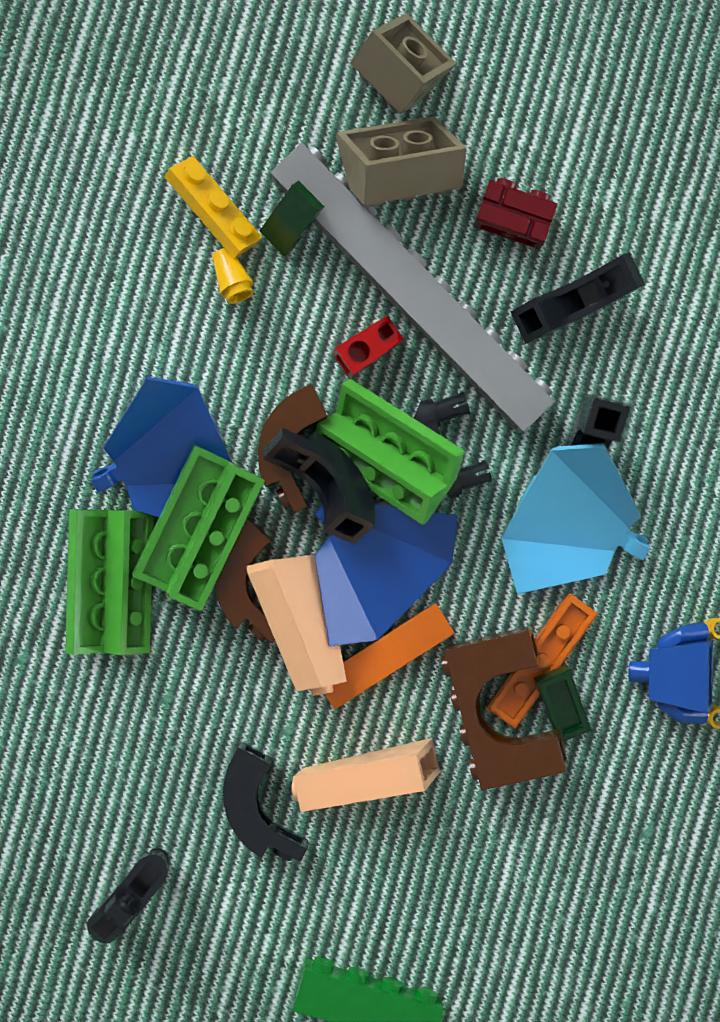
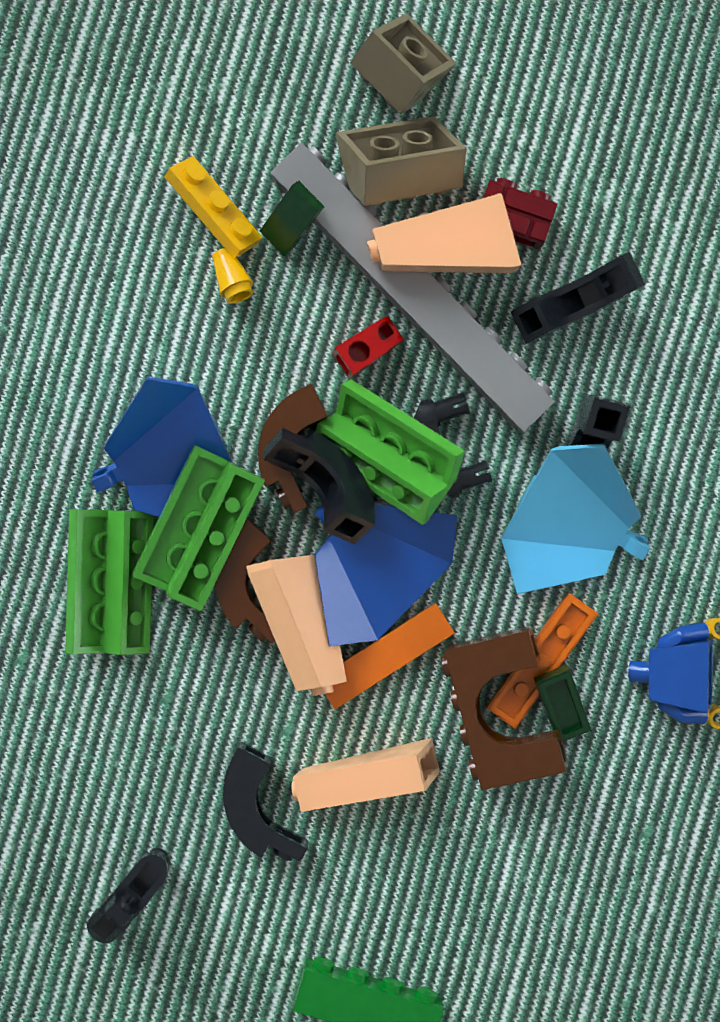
none -> light nougat slope [367,193,521,273]

